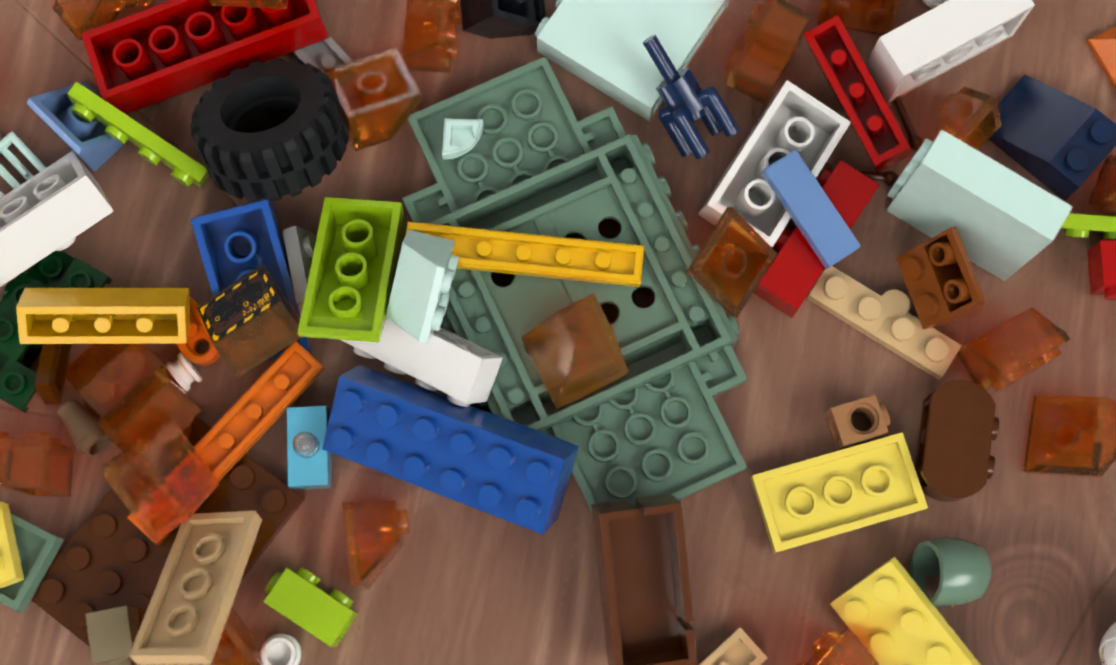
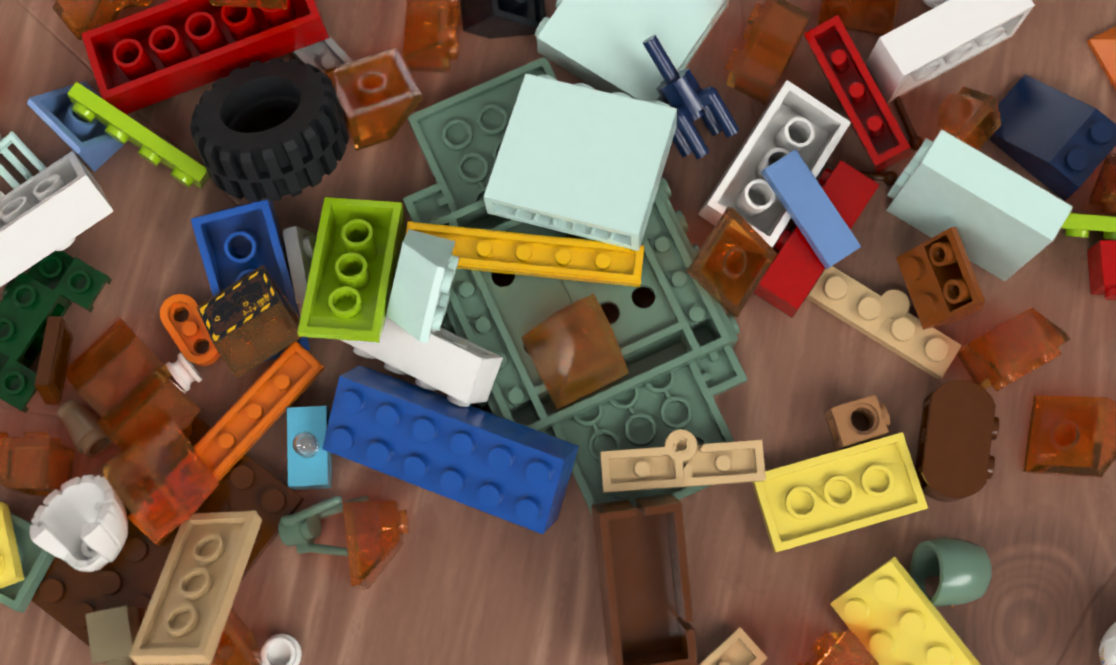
yellow brick [16,288,191,344] -> none
lime brick [264,566,359,648] -> none
light aqua tile [442,118,484,159] -> none
none -> white hair [30,475,128,572]
none -> sand green plant [278,495,369,557]
none -> light aqua brick [483,73,677,251]
none -> tan hinge [599,429,766,493]

